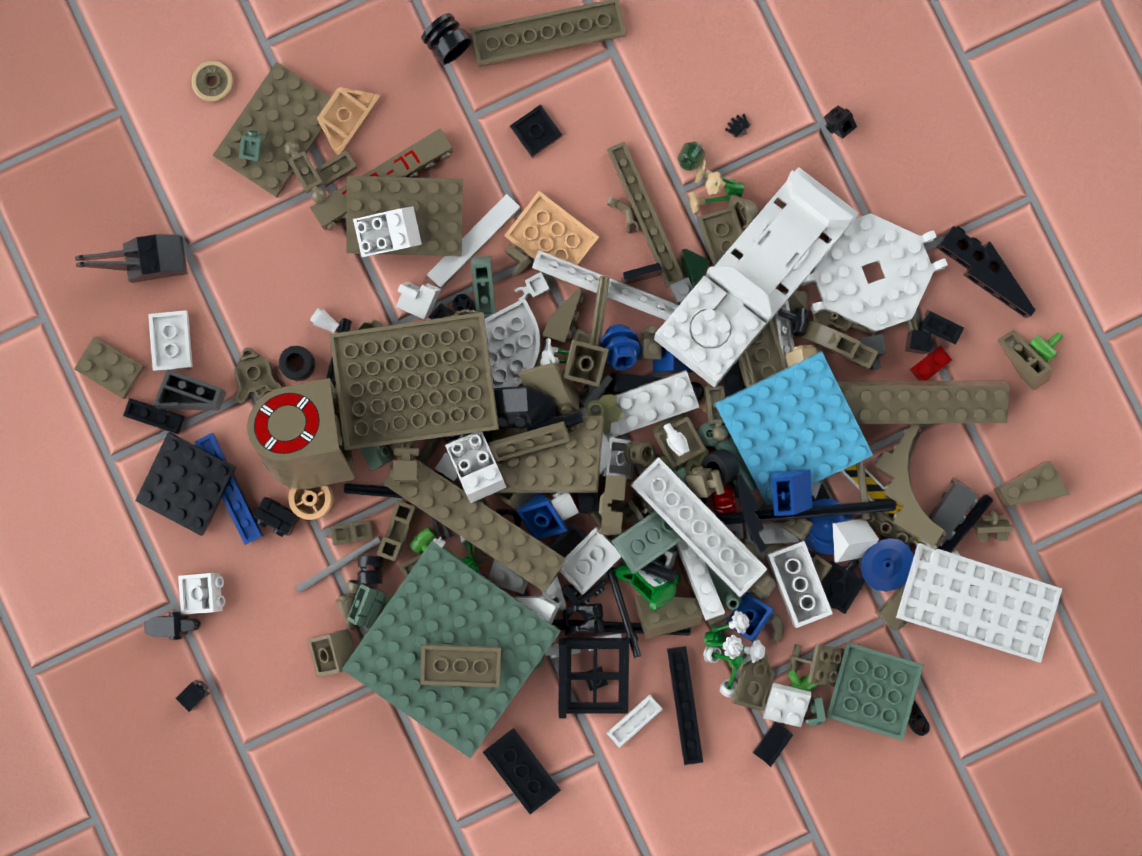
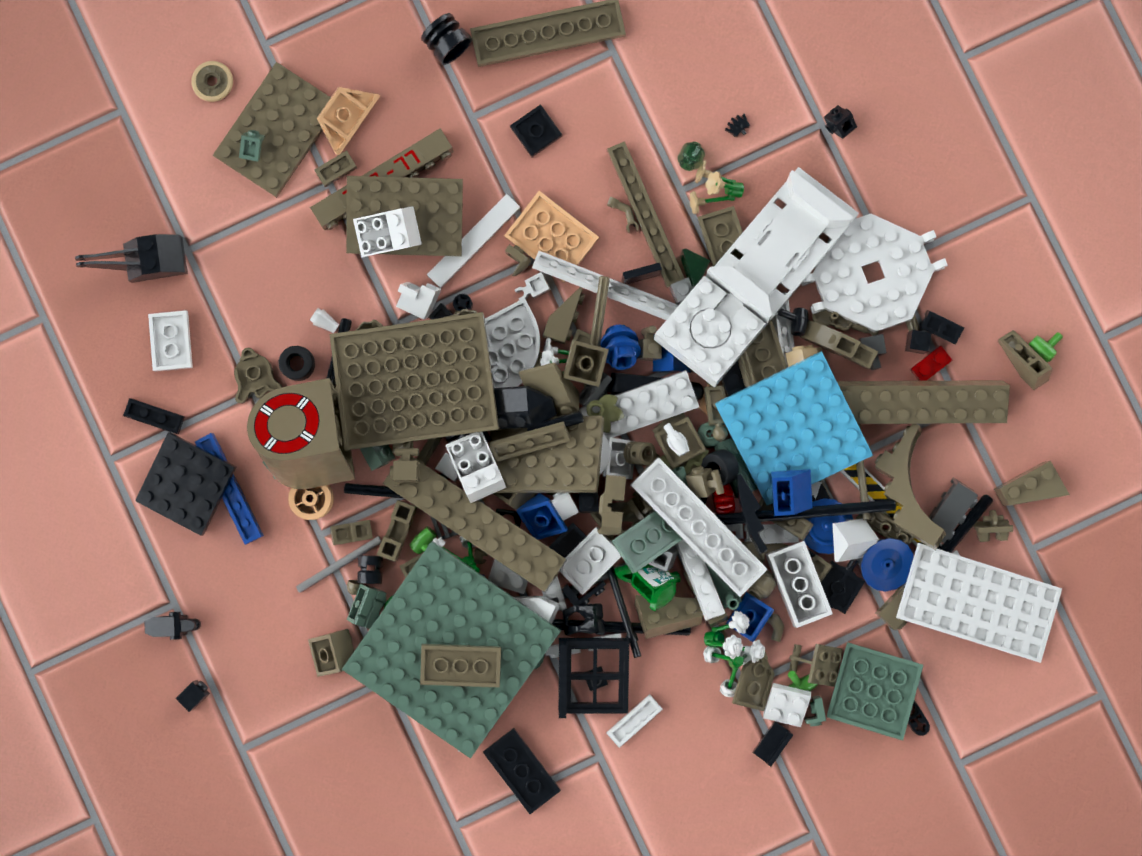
dark tan plate [74,337,145,399] -> none
dark grey wedge [153,369,226,411] -> none
white plate [178,572,225,615] -> none
black brick [253,497,300,537] -> none
dark tan plate [284,141,327,203] -> none
dark tan cone [335,593,355,630] -> none
sand green slope [471,256,496,318] -> none
black axle [622,558,677,582] -> none
black plate [667,646,703,765] -> none
dark tan hat [728,195,759,229] -> none
dark tan slope [788,291,808,311] -> none
black brick [936,226,1035,318] -> none

